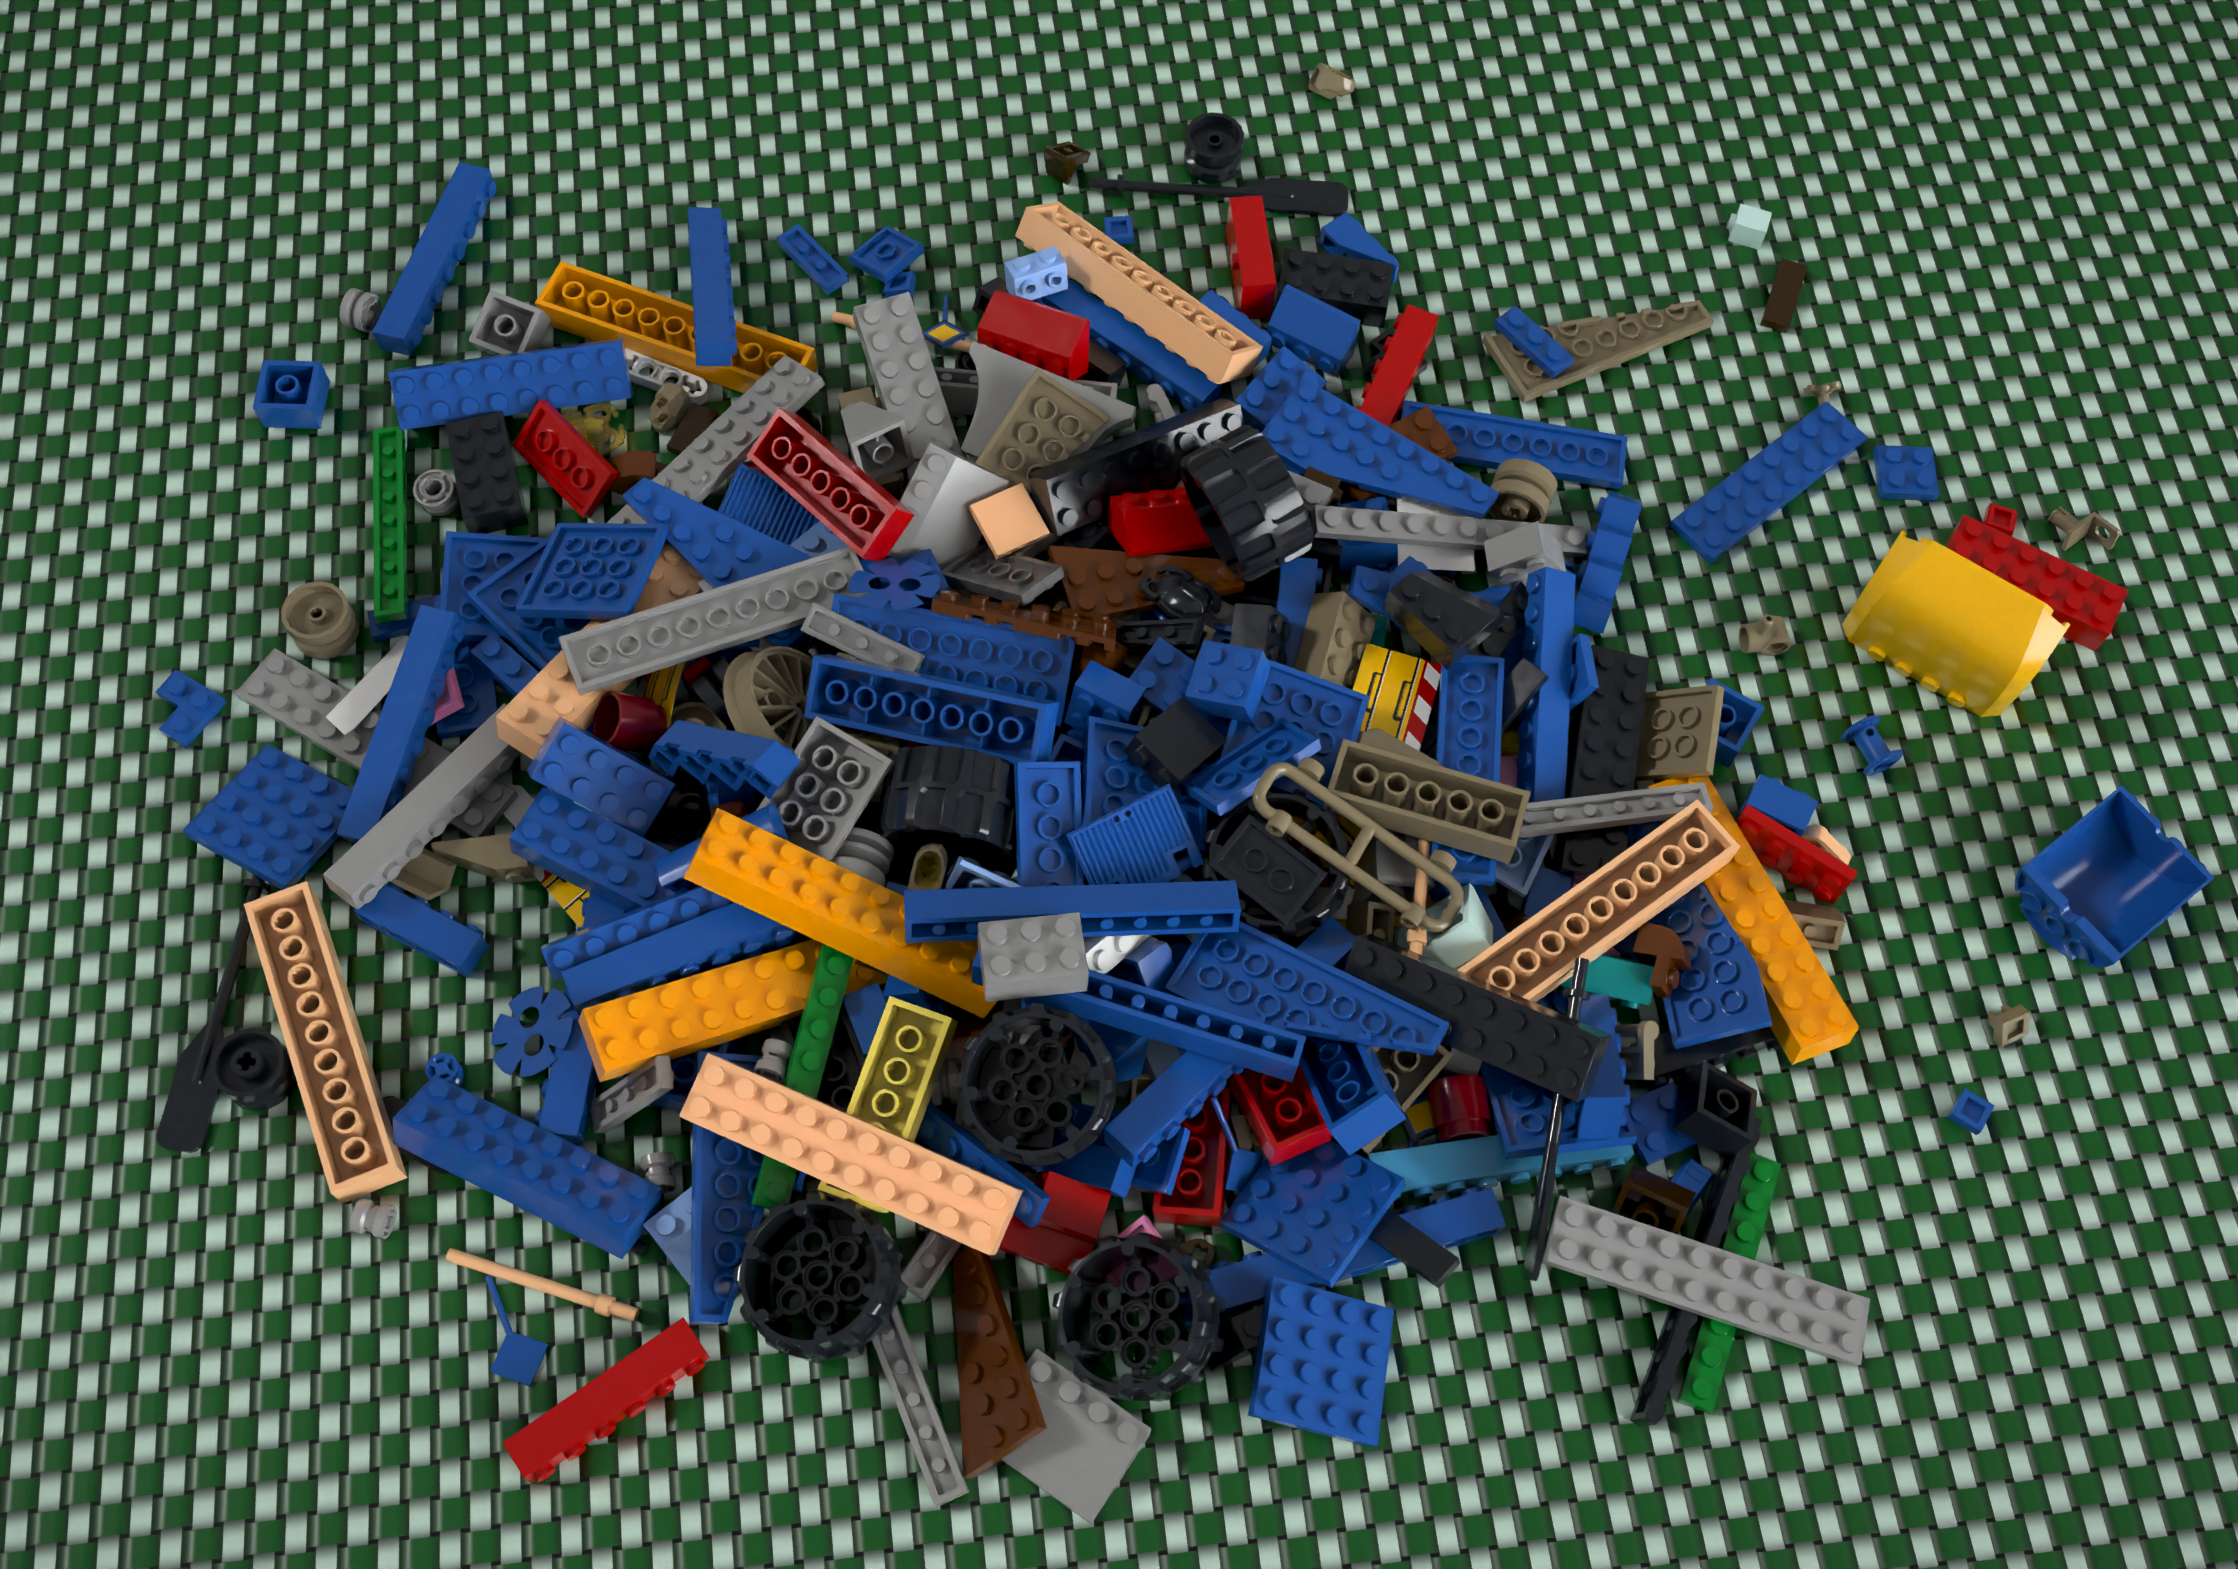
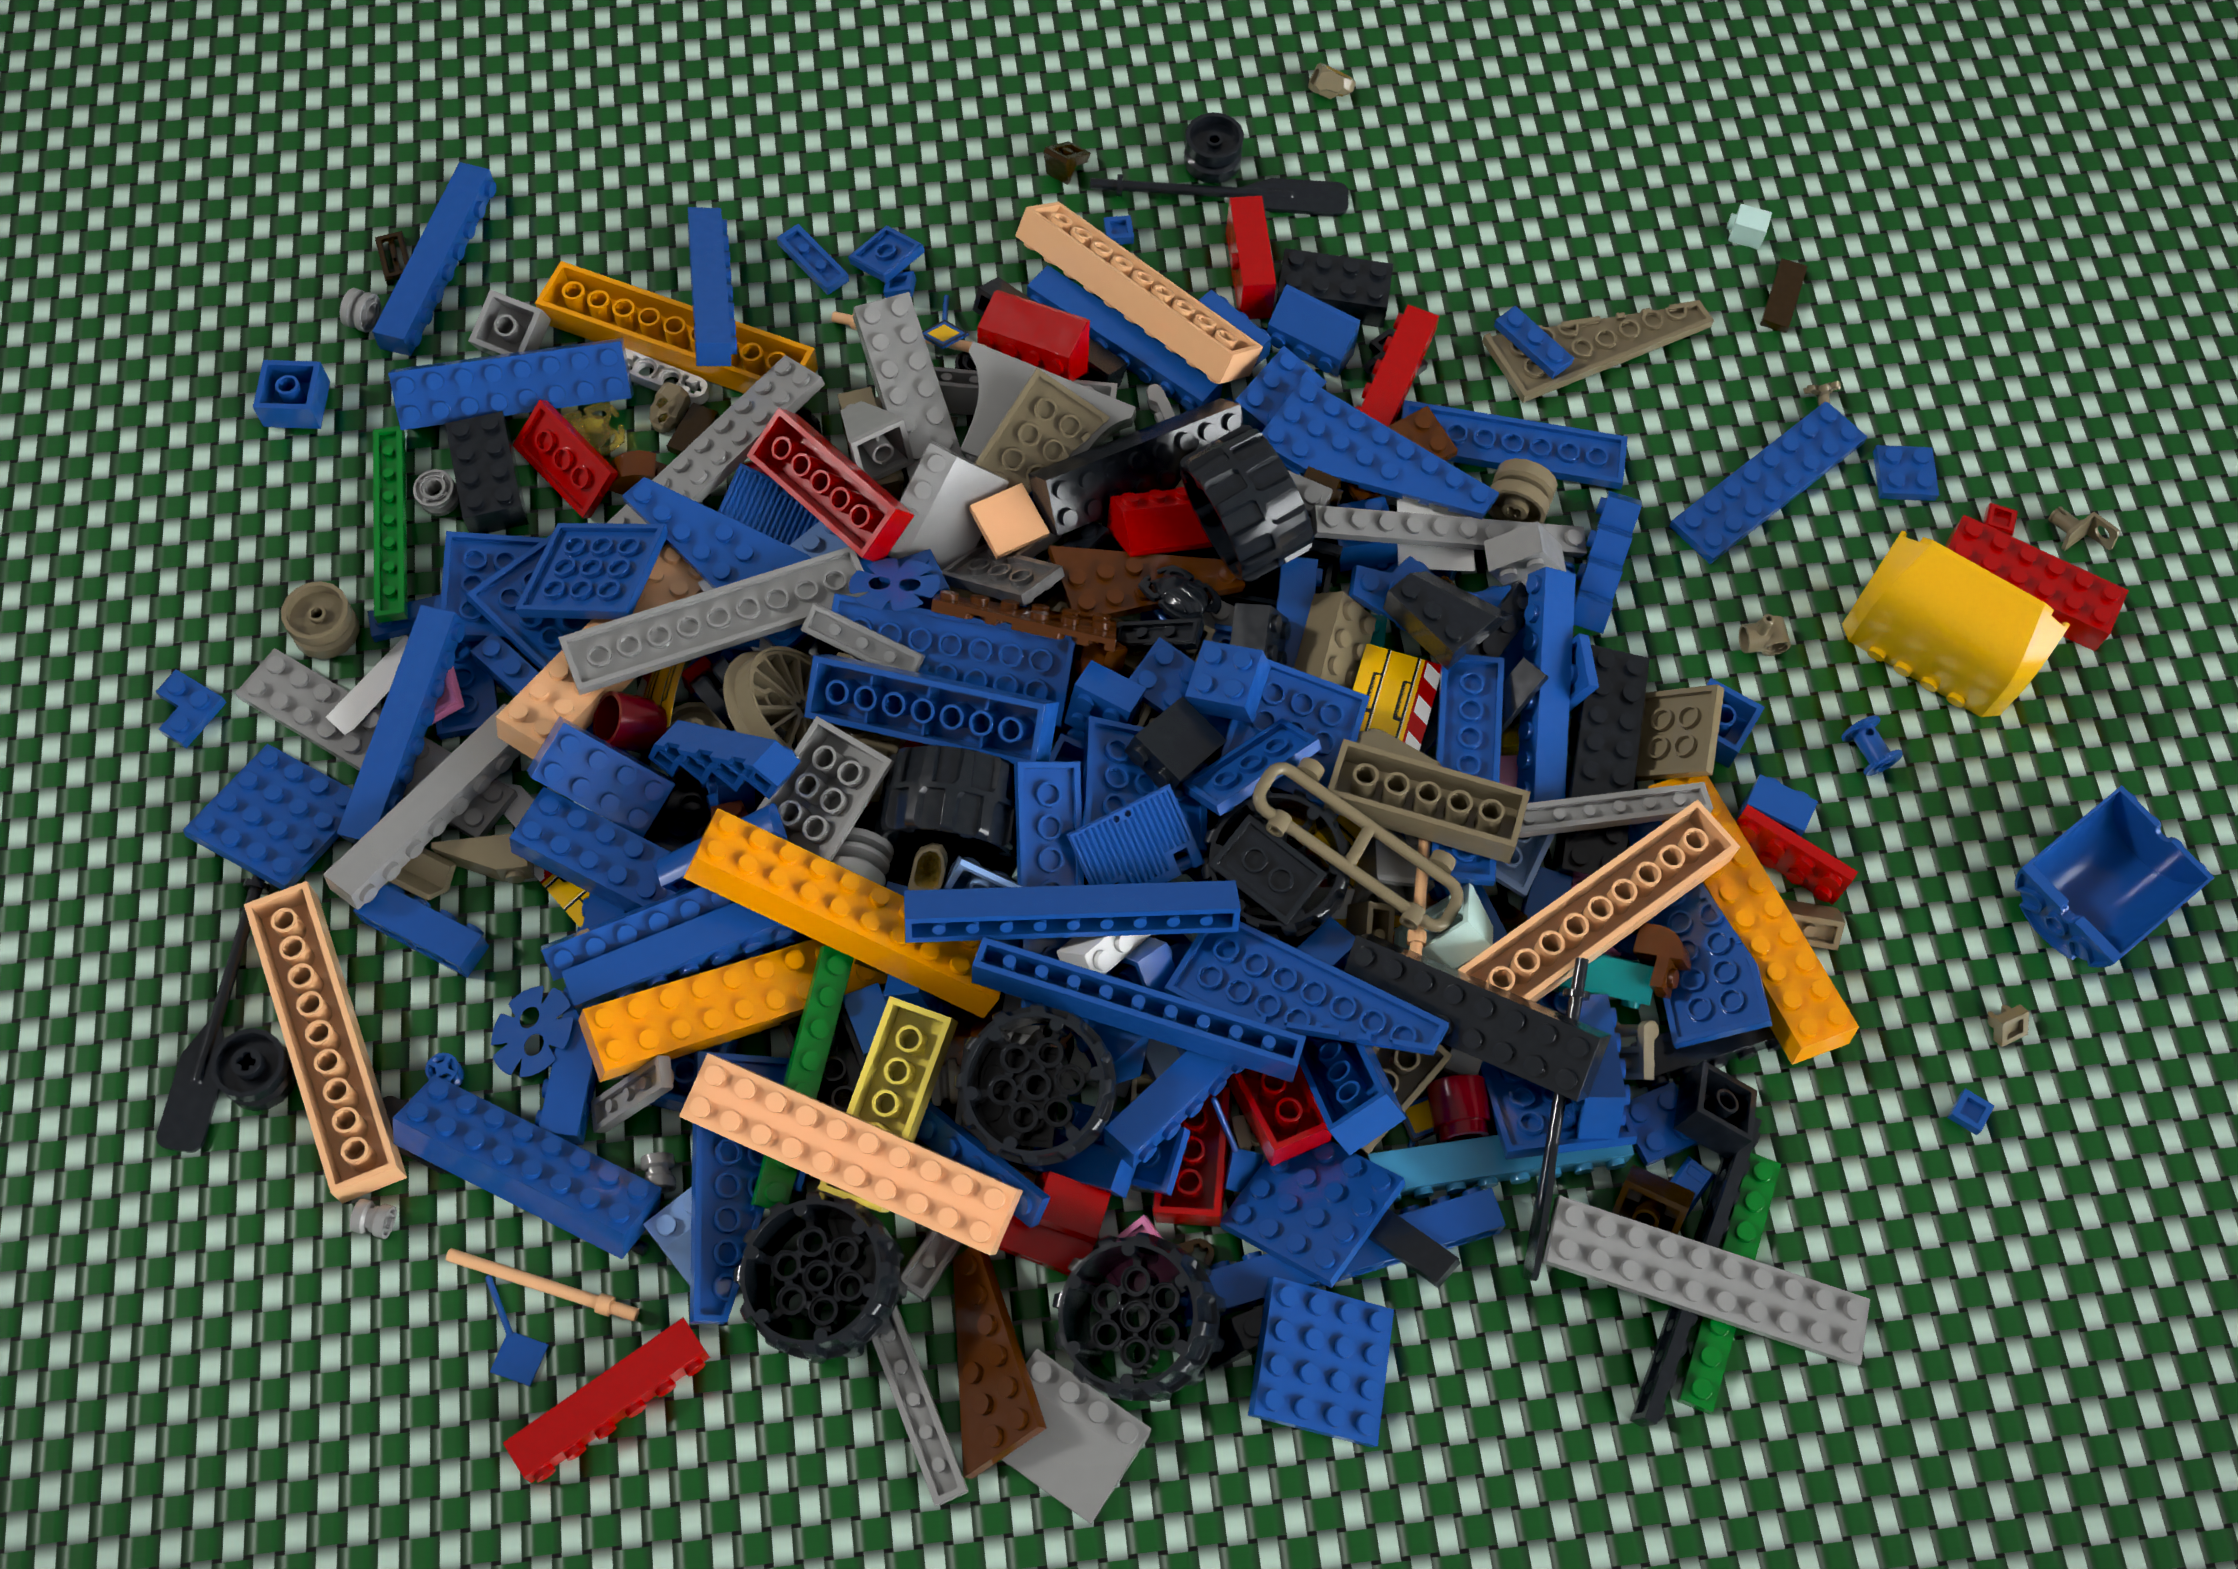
light grey wheel [754,1039,793,1083] -> none
light grey brick [977,912,1089,1002] -> none
light blue brick [1004,246,1068,300] -> none
blue slope [1319,212,1400,283] -> none
light nougat plate [1801,824,1851,865] -> none
none -> dark brown tile [375,231,410,286]

